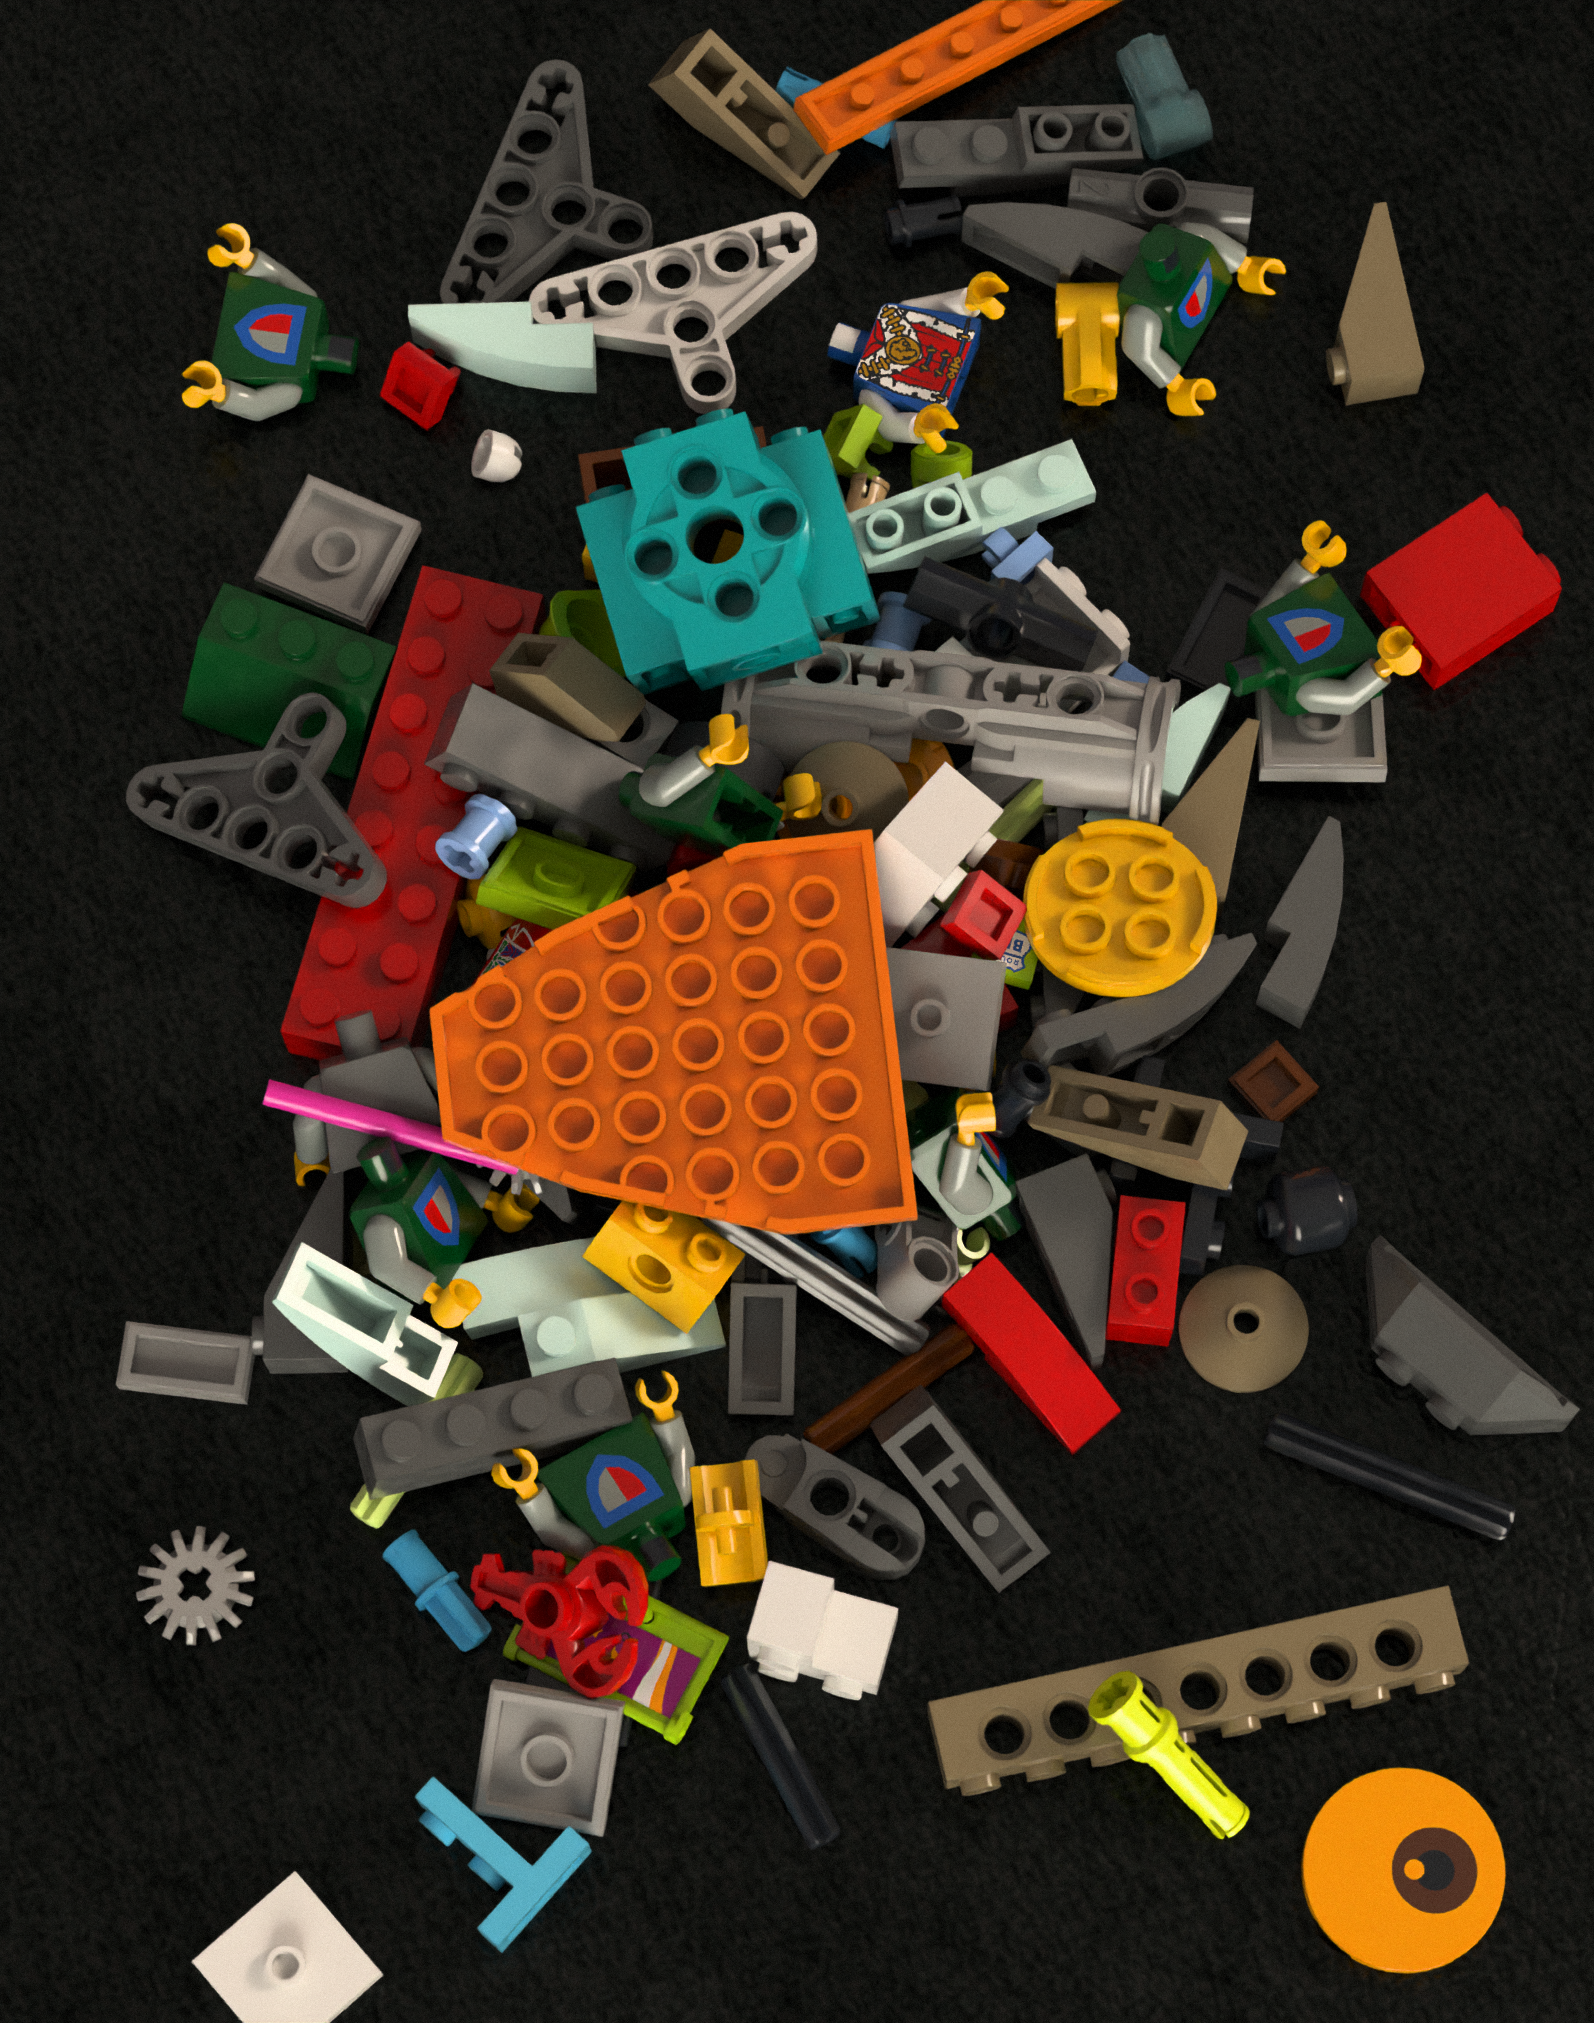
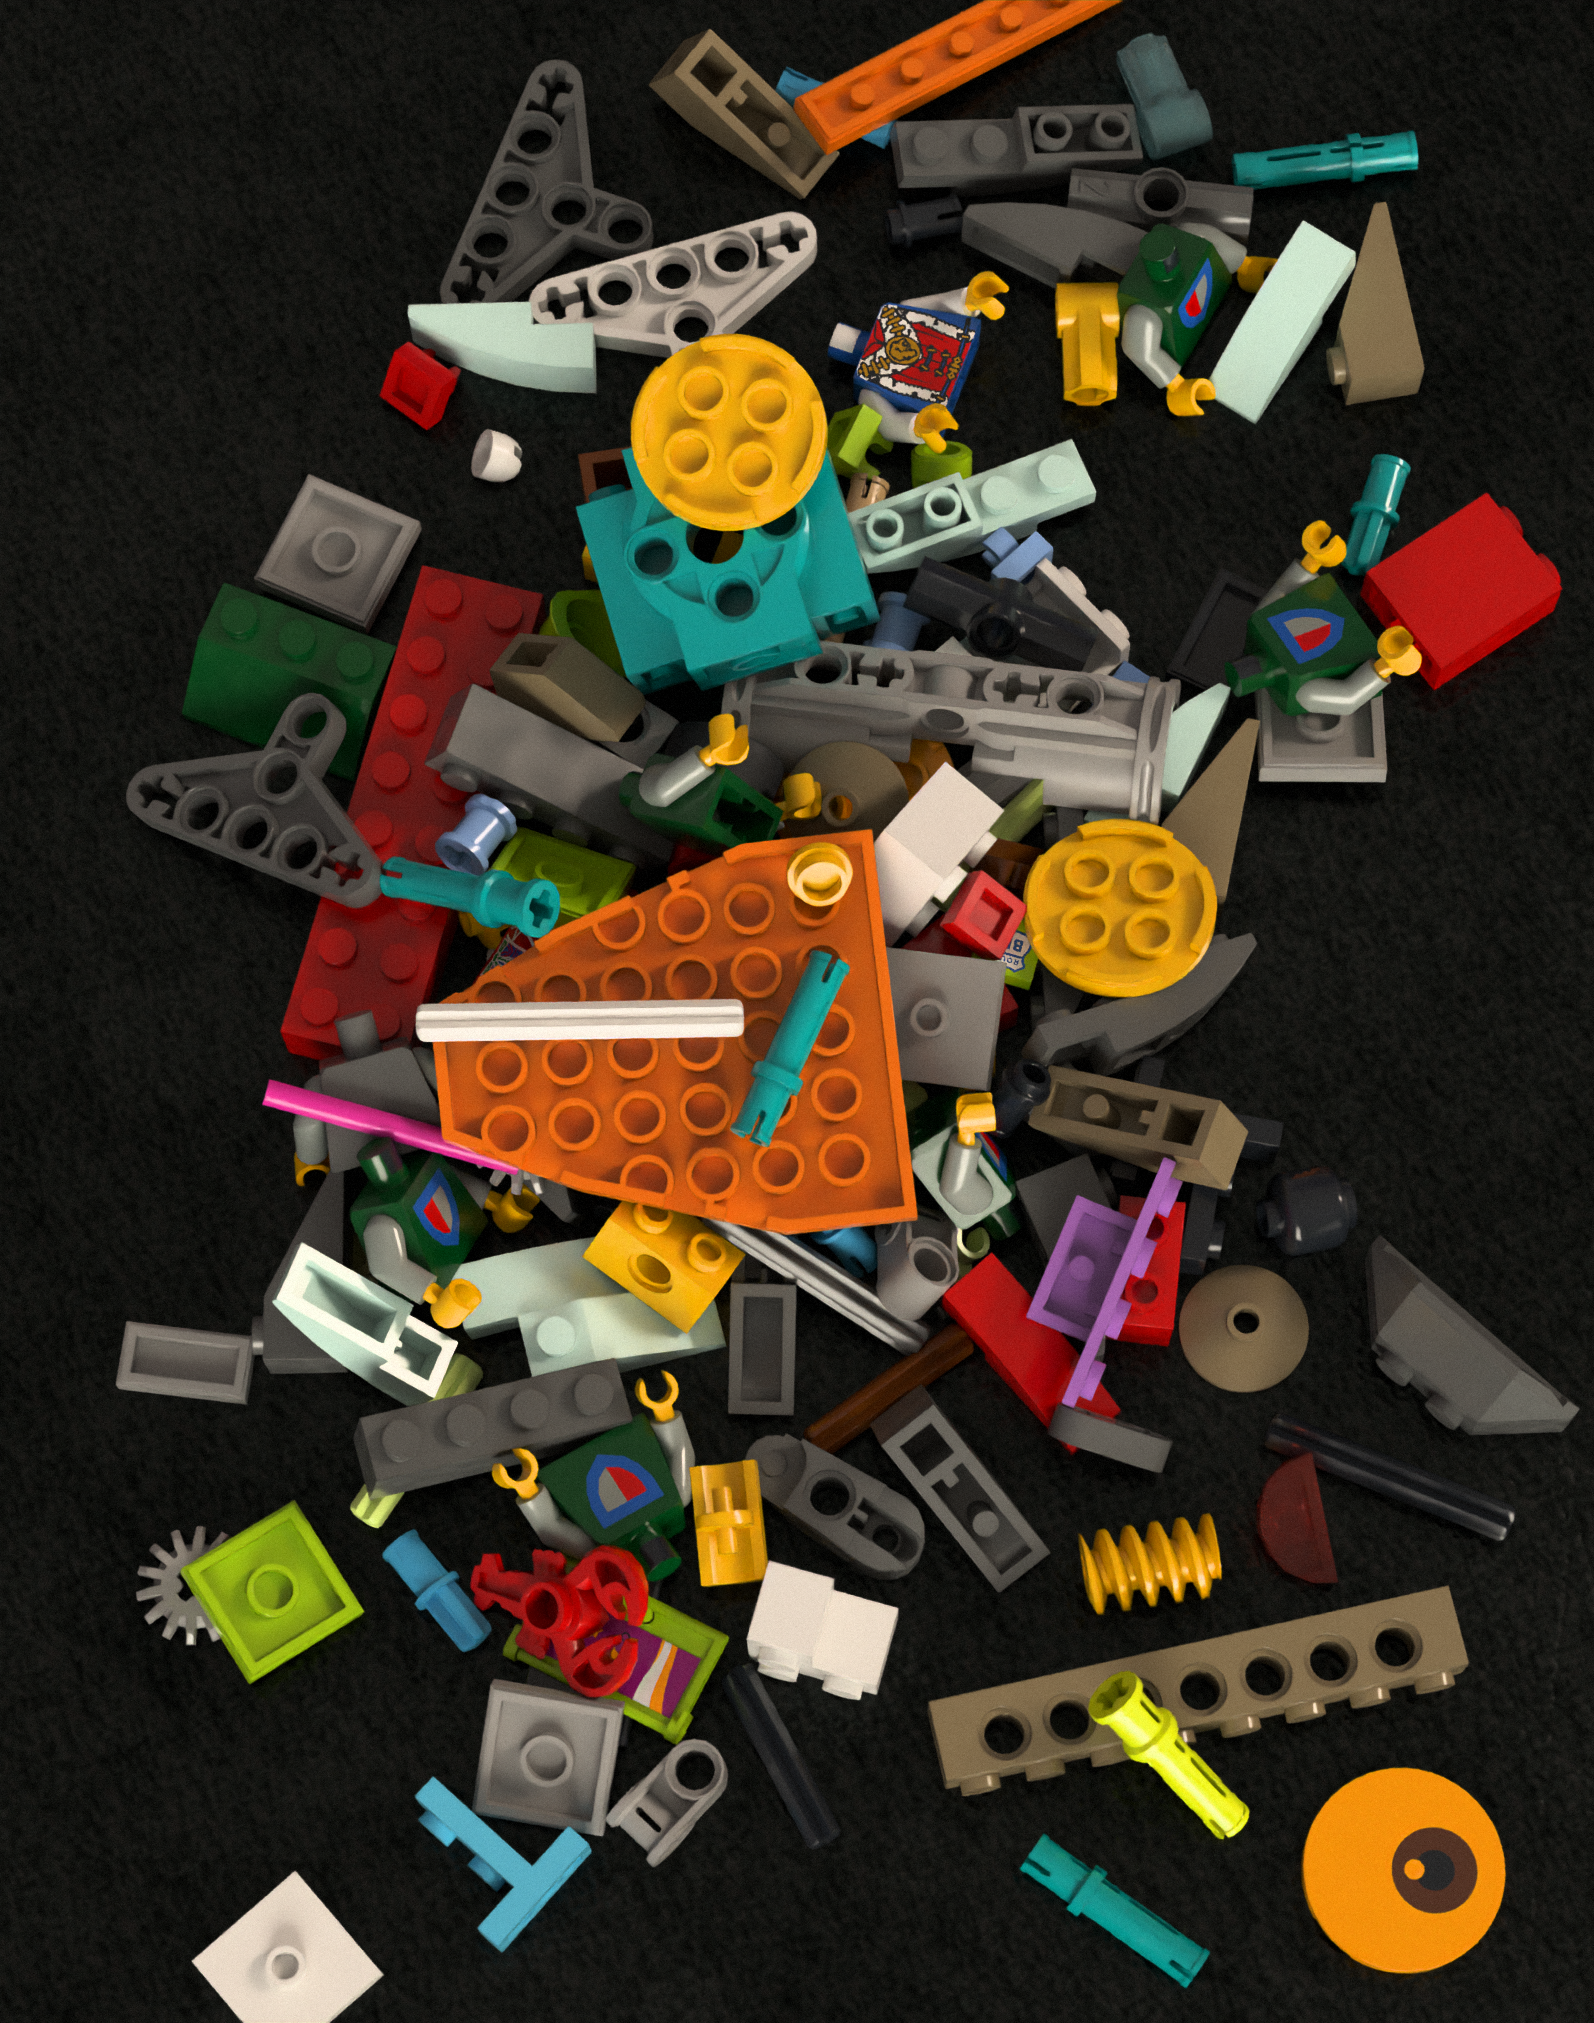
torso [182,223,359,421] -> none
reddish brown tile [1227,1040,1319,1122] -> none
dark grey slope [1255,816,1344,1029] -> none
none -> lime tile [180,1500,364,1684]
none -> teal pin [380,856,560,938]
none -> white axle [416,999,744,1042]
none -> light grey piece [605,1739,728,1867]
none -> yellow tile [631,334,828,531]
none -> teal pin [730,950,850,1147]
none -> yellow plate [786,842,853,906]
none -> teal pin [1019,1834,1210,1988]
none -> medium lavender bracket [1026,1157,1183,1409]
none -> dark grey beam [1047,1402,1173,1473]
none -> yellow piece [1079,1513,1222,1615]
none -> light aqua slope [1209,221,1356,424]
none -> teal pin [1232,131,1418,190]
none -> clear red plate [1257,1452,1338,1583]
none -> teal axle [1341,454,1411,576]

